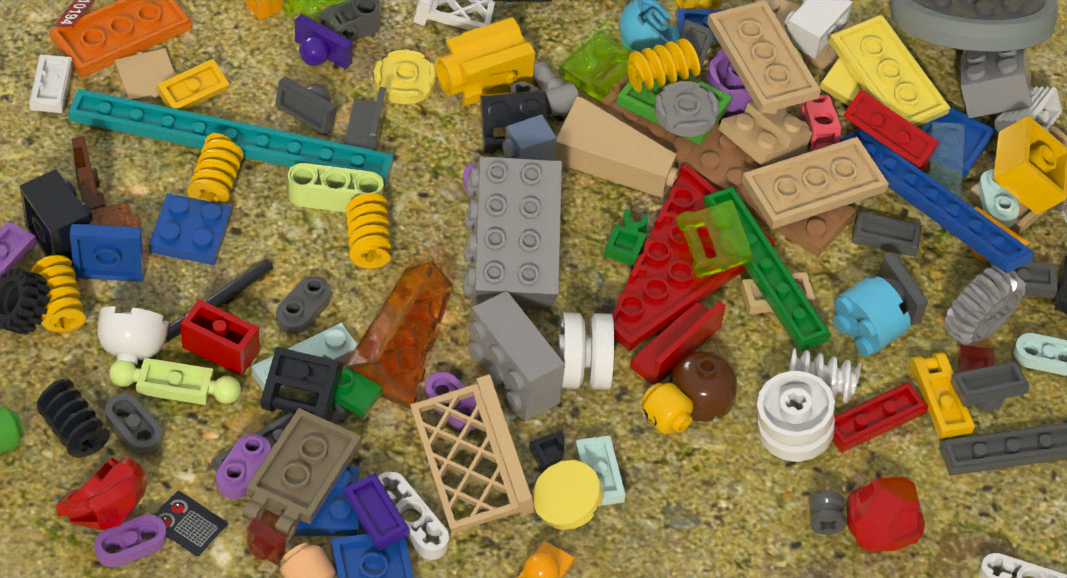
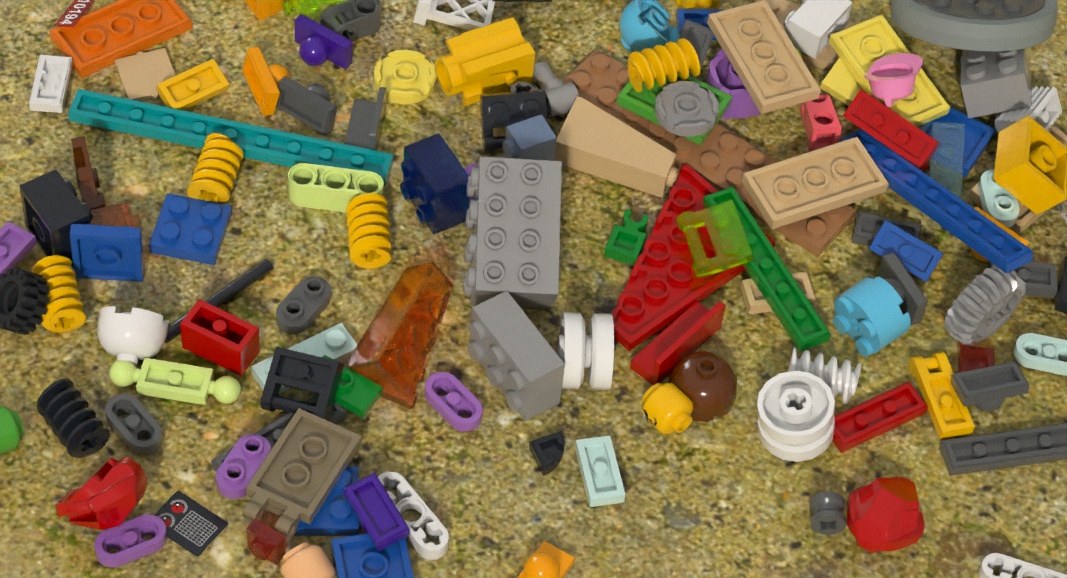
tan fence [410,374,534,534] -> none
light yellow tile [532,460,603,530] -> none
clear neon green plate [558,31,636,100] -> none
tan plate [718,101,813,166] -> none
none -> light orange tile [242,47,291,116]
none -> clear blue brick [400,133,470,235]
none -> bright pink piece [864,53,923,107]
none -> blue plate [868,220,943,282]

